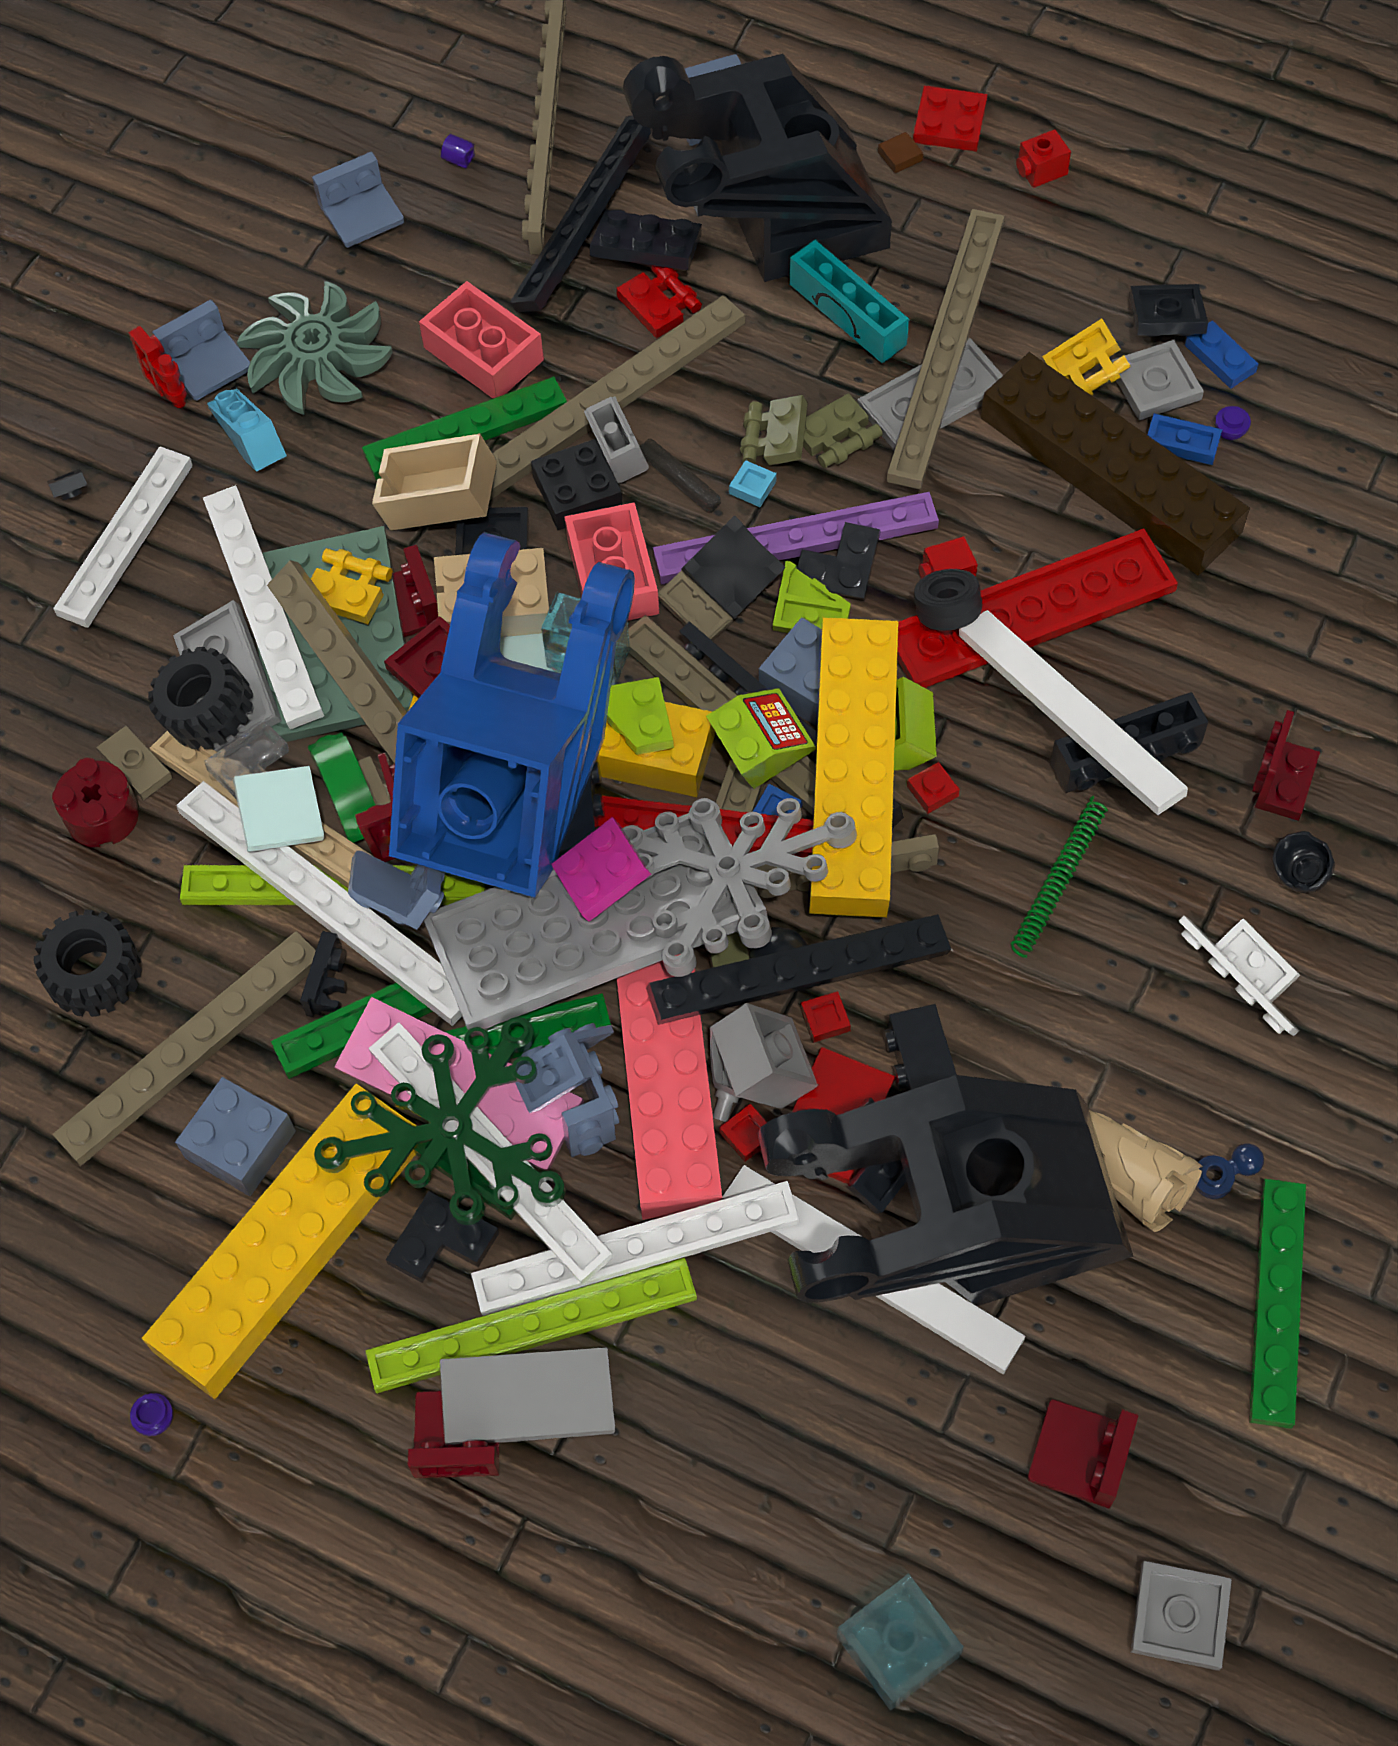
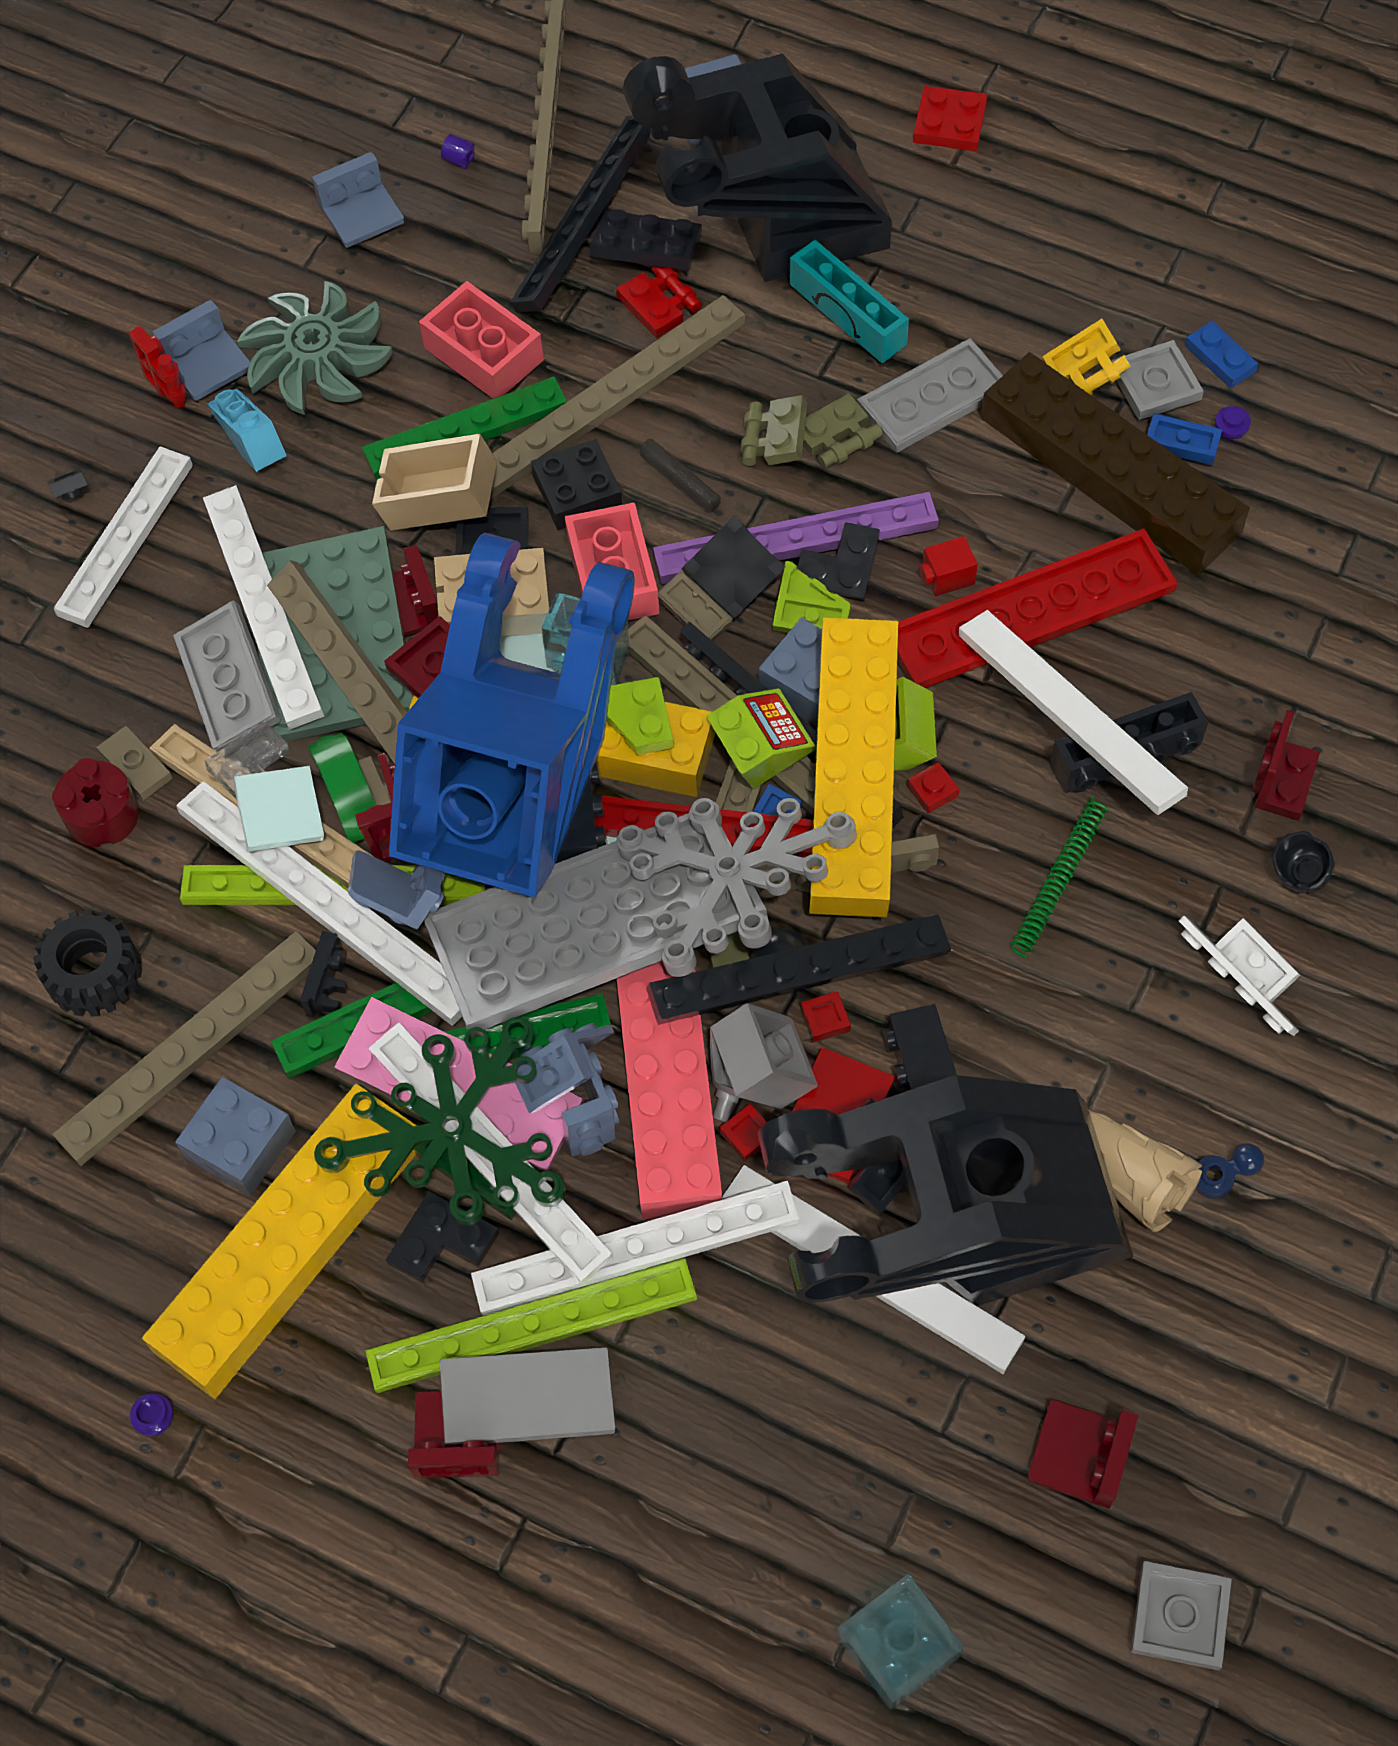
black tyre [148,647,253,750] -> none
yellow plate [311,548,393,625] -> none
dark pink plate [551,817,651,922] -> none
light grey brick [584,396,649,483] -> none
medium azure plate [729,460,777,507] -> none
reddish brown tile [878,132,923,173] -> none
dark tan plate [887,209,1005,490] -> none
black tyre [914,569,982,631] -> none
red brick [1016,129,1071,188] -> none
black plate [1130,284,1208,337] -> none
green plate [1249,1179,1306,1429] -> none

